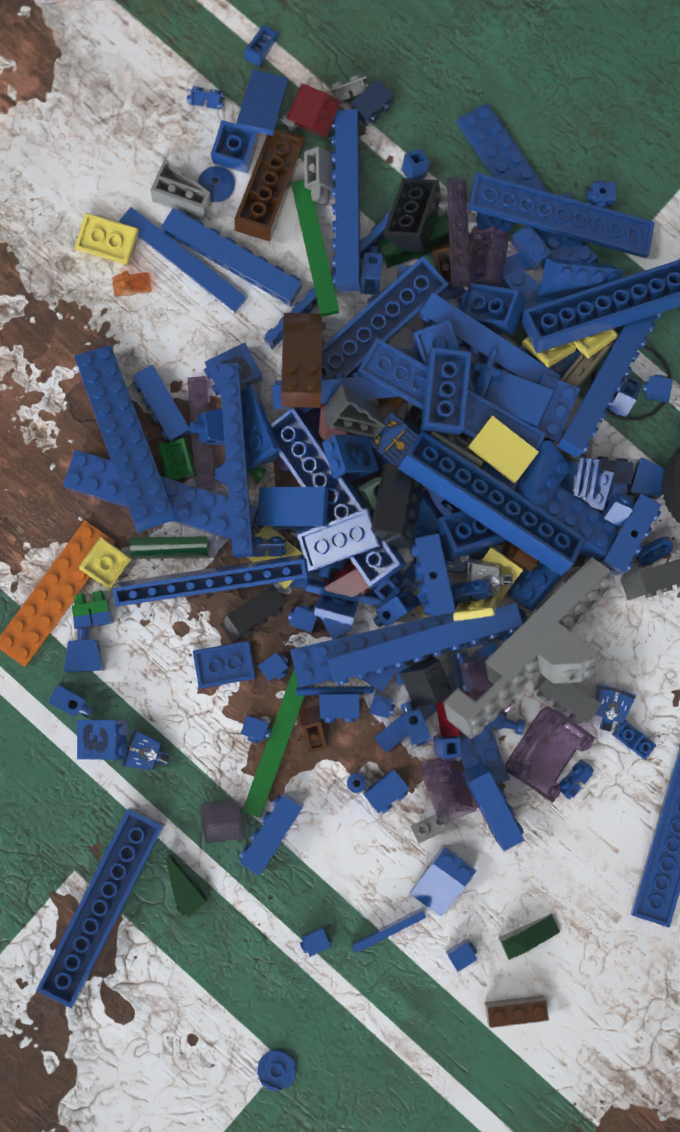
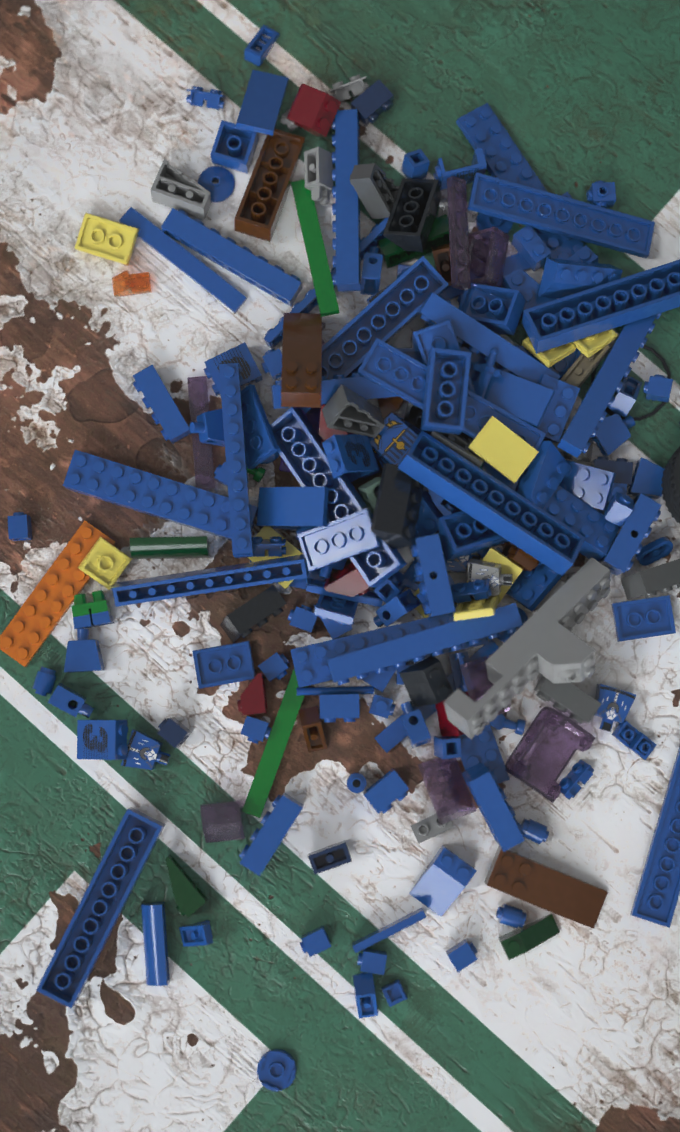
blue brick [74,345,174,532] -> none
green bracket [159,438,196,481] -> none
reddish brown brick [485,995,549,1028] -> none
tile [574,457,601,499] -> none
none -> blue brick [7,512,32,541]
none -> blue brick [32,667,56,696]
none -> blue brick [141,902,170,986]
none -> dark blue brick [158,717,192,748]
none -> blue slope [179,920,213,947]
none -> dark red slope [237,673,268,715]
none -> blue brick [261,349,282,381]
none -> dark blue brick [308,840,352,875]
none -> dark grey wedge [350,163,400,219]
none -> blue slope [353,973,378,1018]
none -> blue brick [357,948,387,975]
none -> blue tile [381,979,408,1007]
none -> blue panel [433,148,487,190]
none -> reddish brown slope [484,846,608,929]
none -> blue brick [496,903,527,929]
none -> blue brick [521,818,549,844]
none -> blue torso [592,413,636,457]
none -> blue plate [611,595,676,642]

